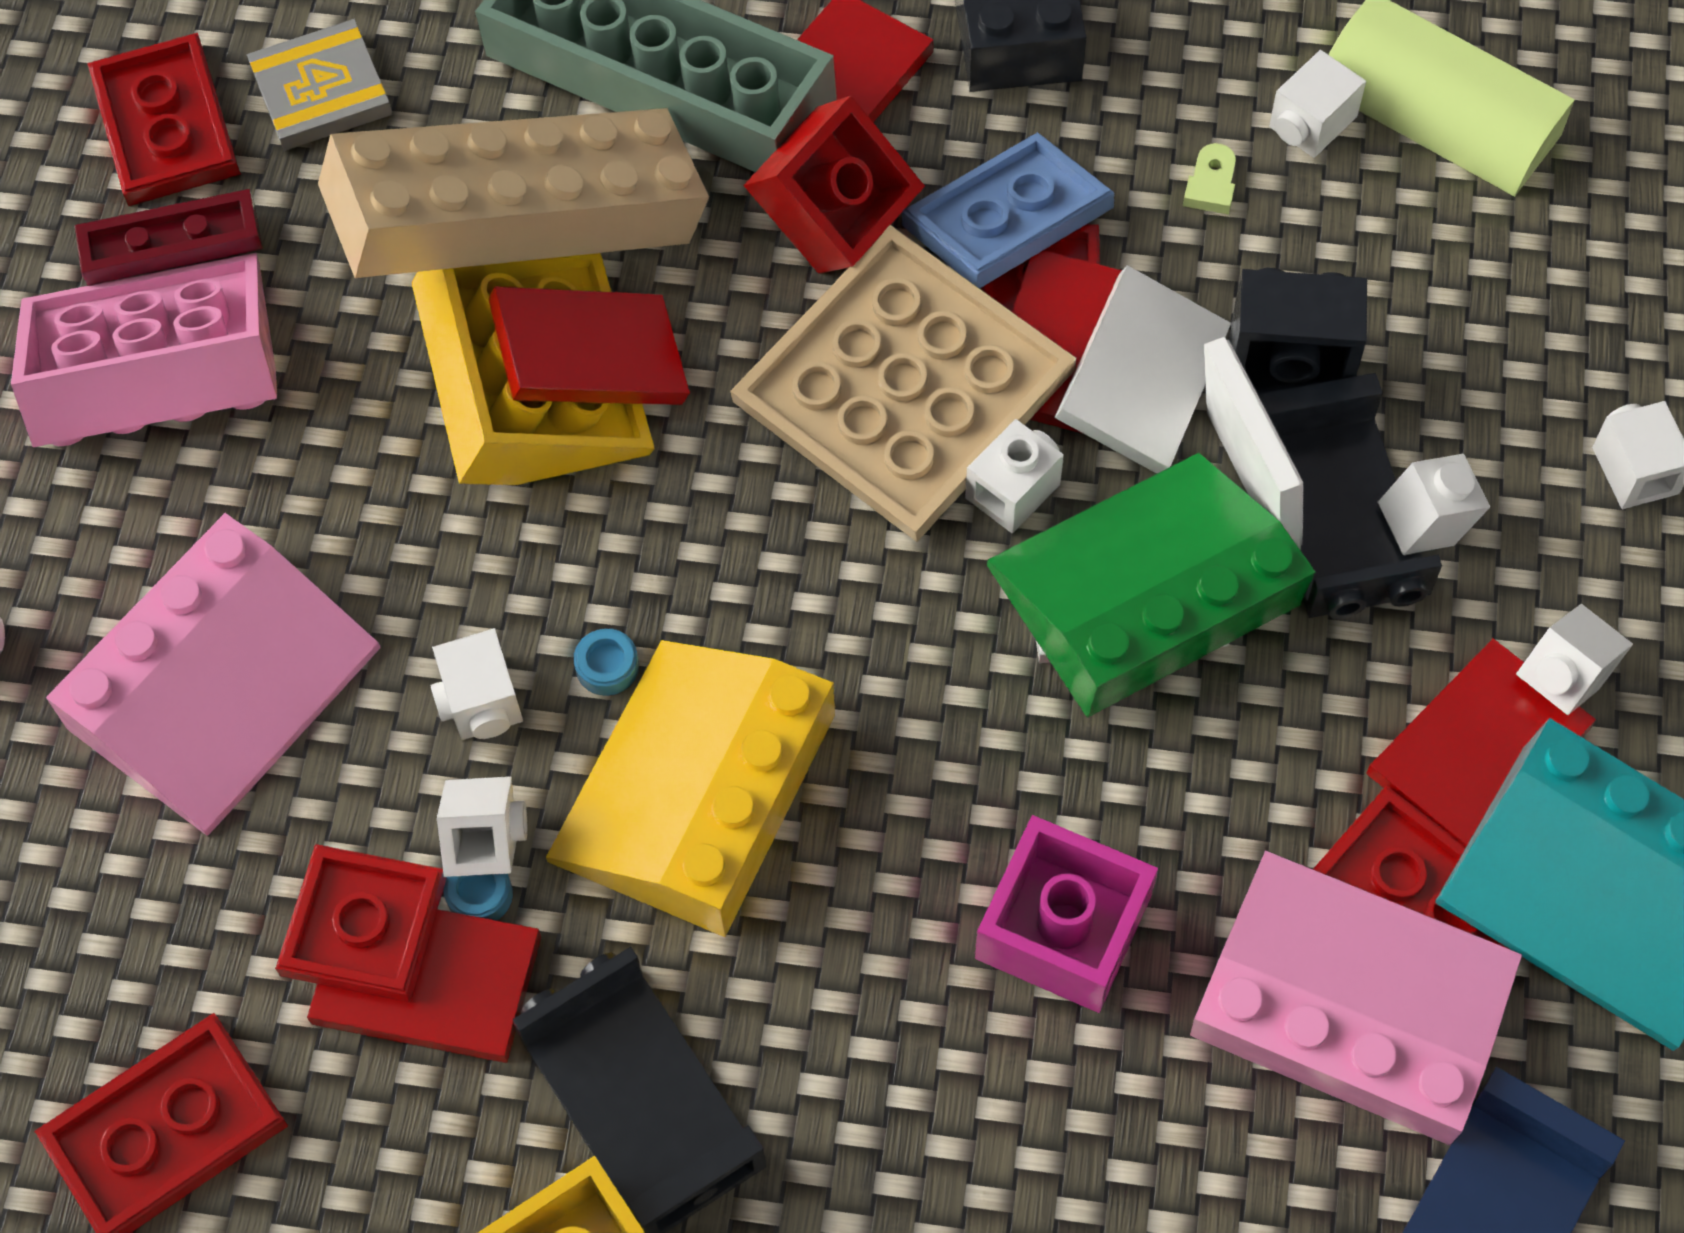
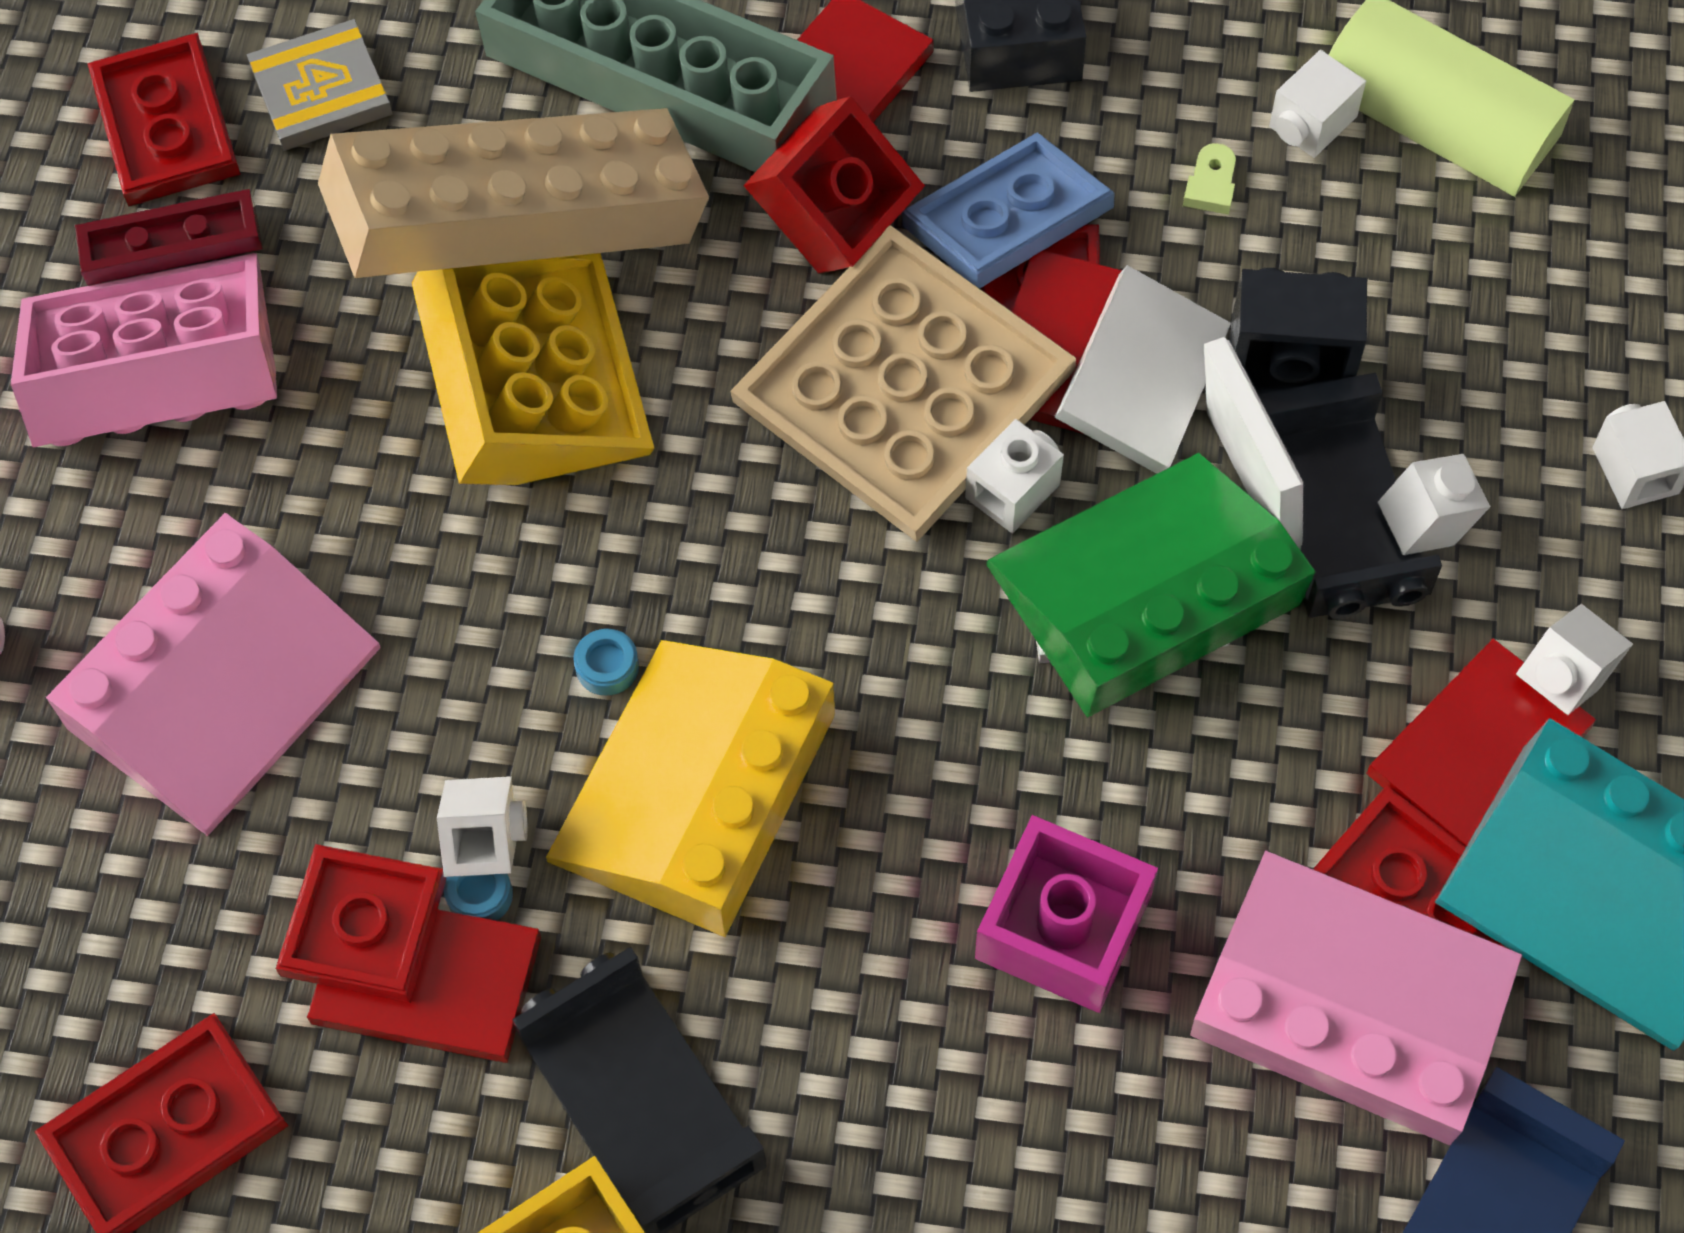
white brick [430,628,523,740] -> none
red tile [488,286,690,405] -> none

